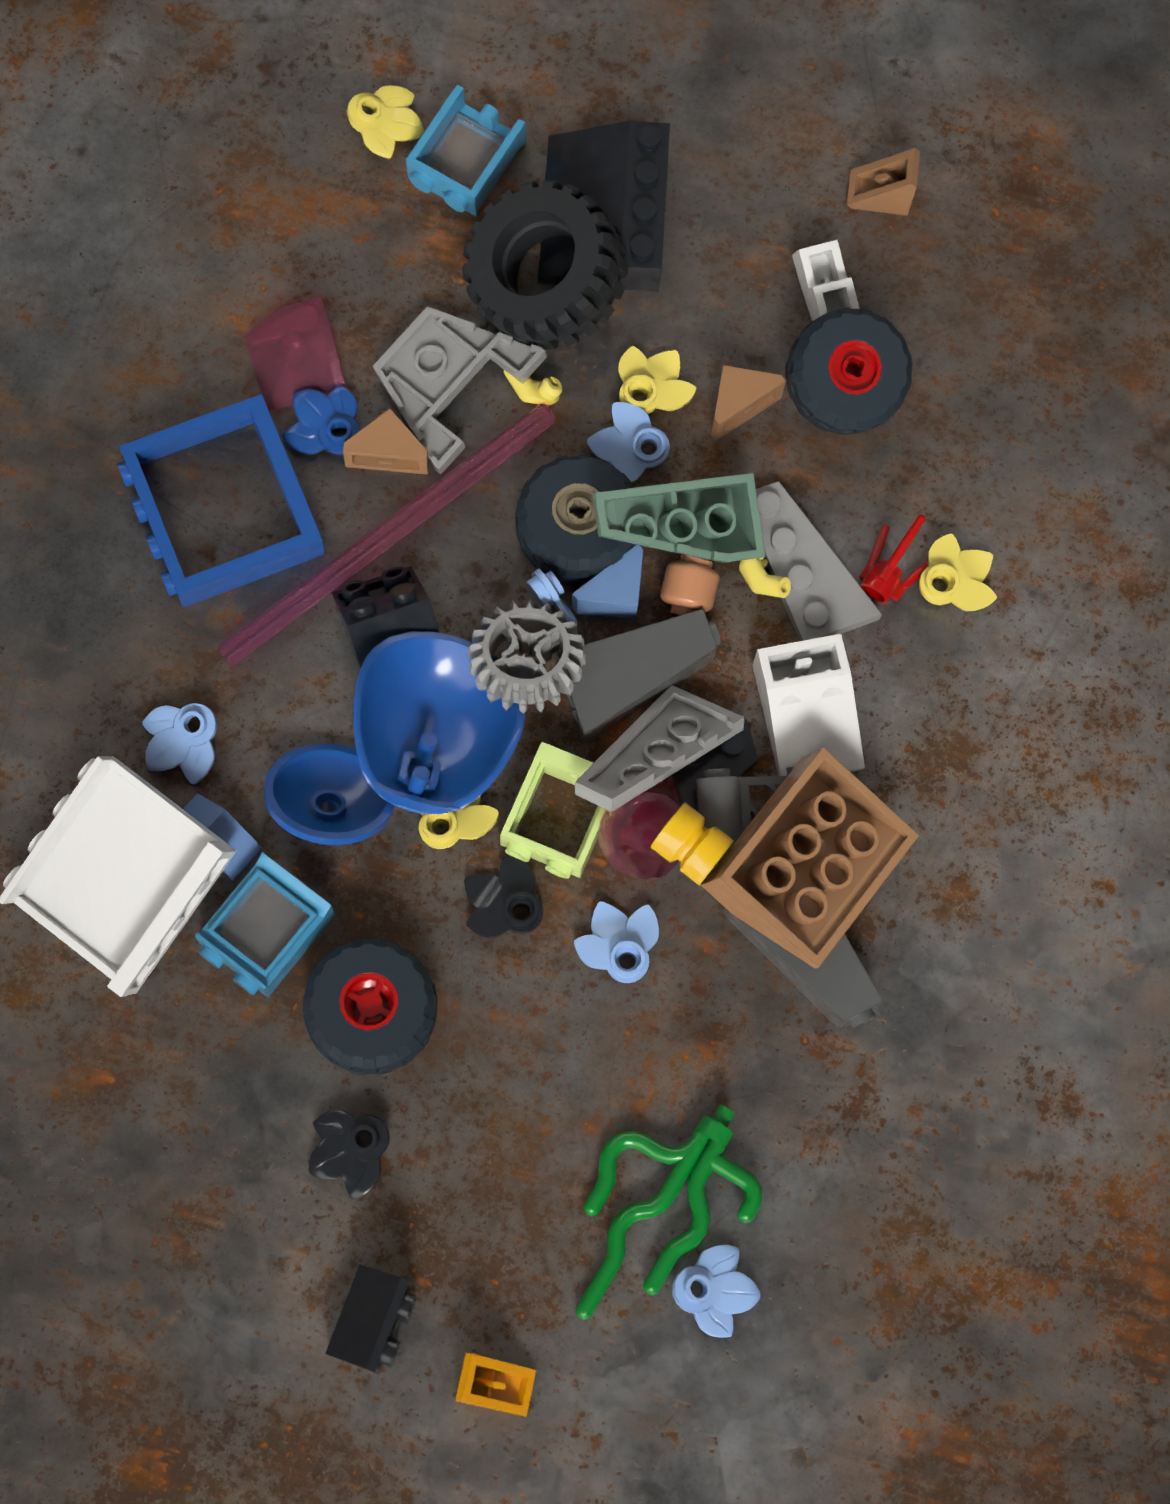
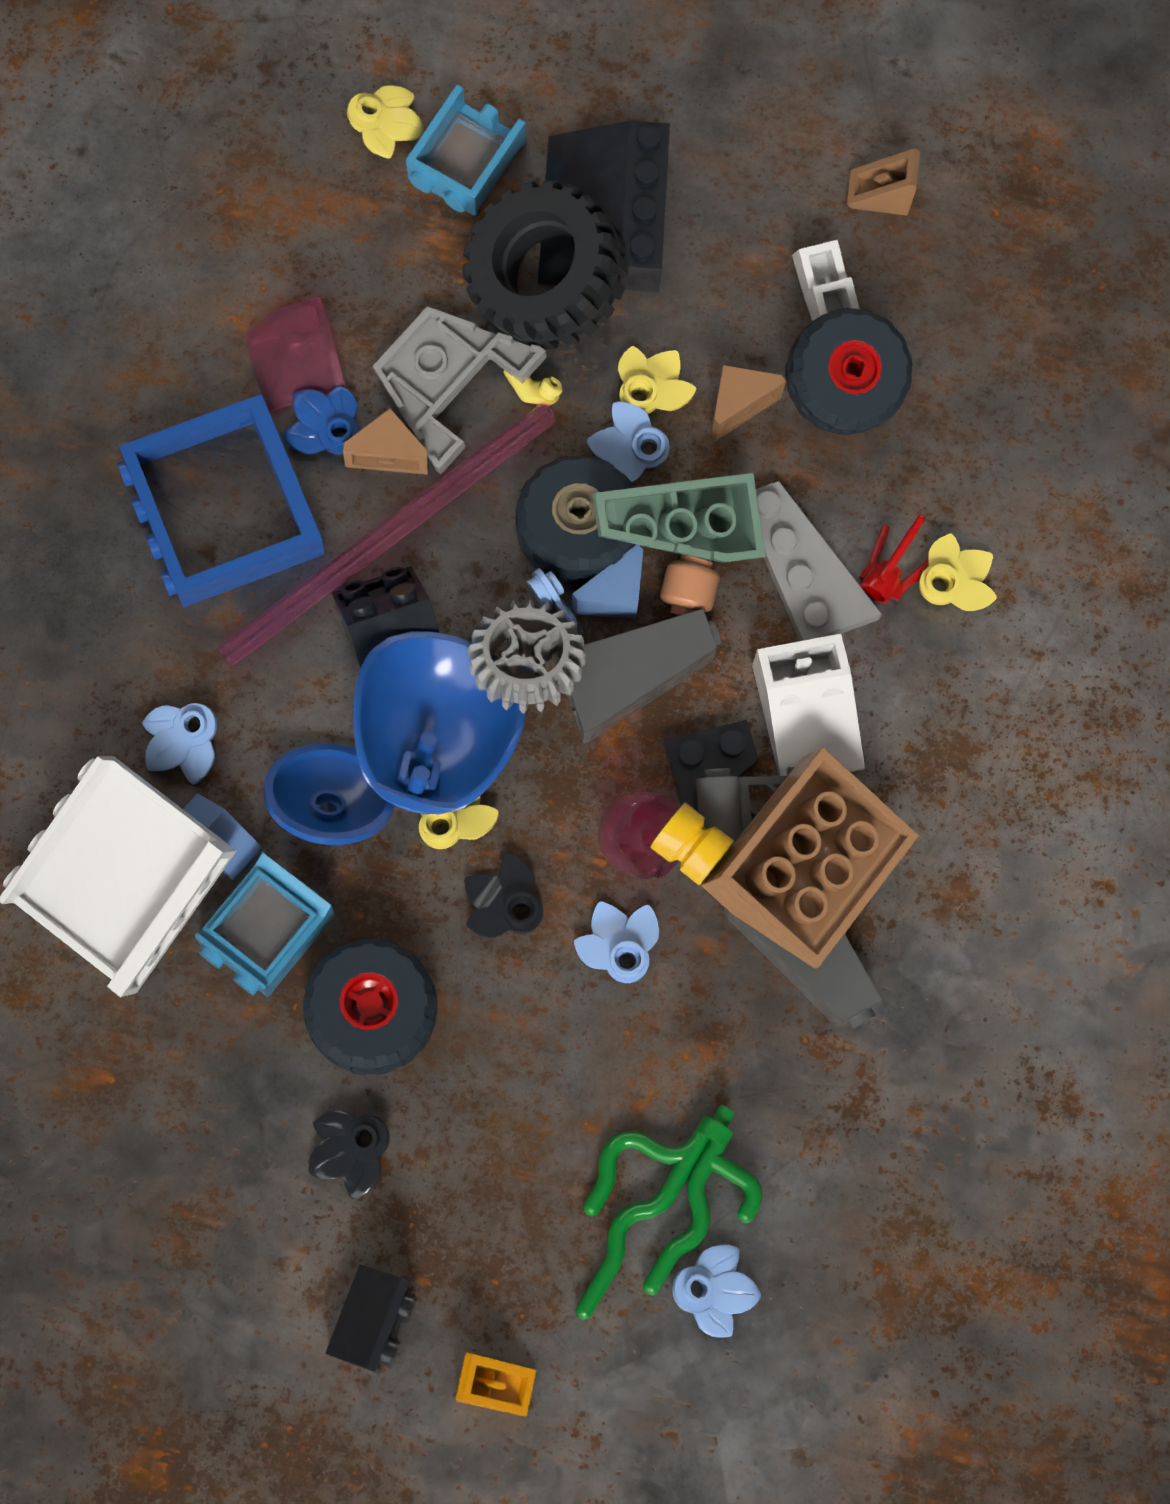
yellowish green window [500,742,609,879] -> none
light grey wing [575,685,744,812] -> none
light yellow arm [739,557,791,598] -> none

